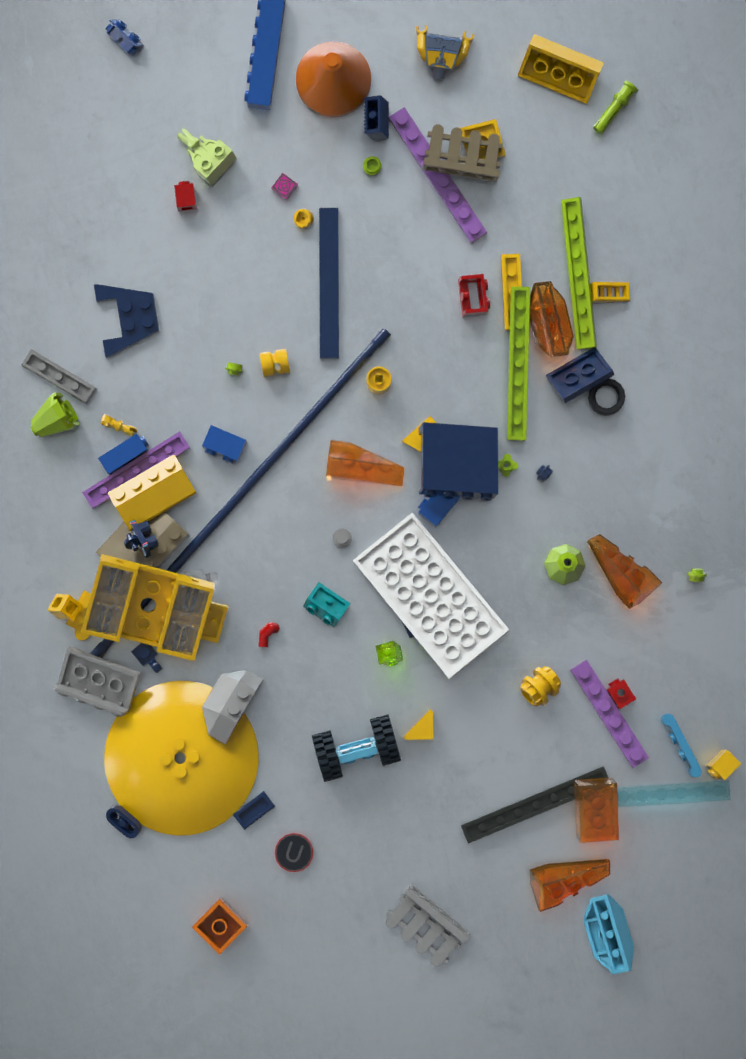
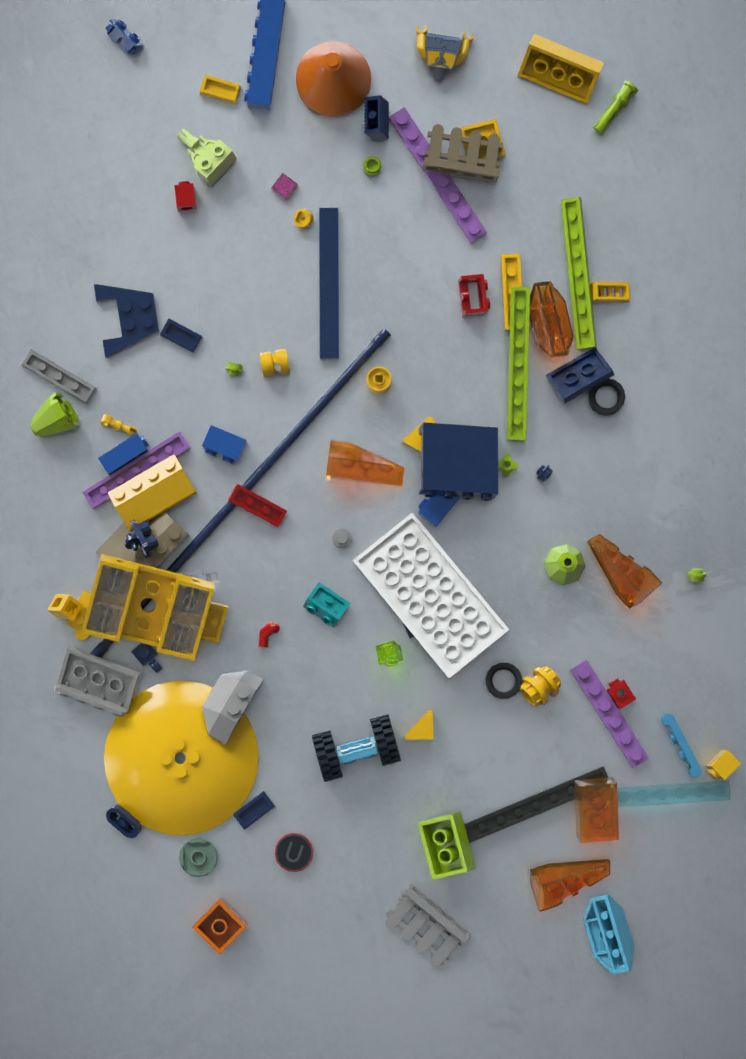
none -> dark blue tile [160,318,202,353]
none -> sand green tile [179,838,218,877]
none -> yellow tile [199,75,241,104]
none -> red plate [227,483,287,527]
none -> lime brick [418,811,476,880]
none -> black tyre [485,663,522,699]

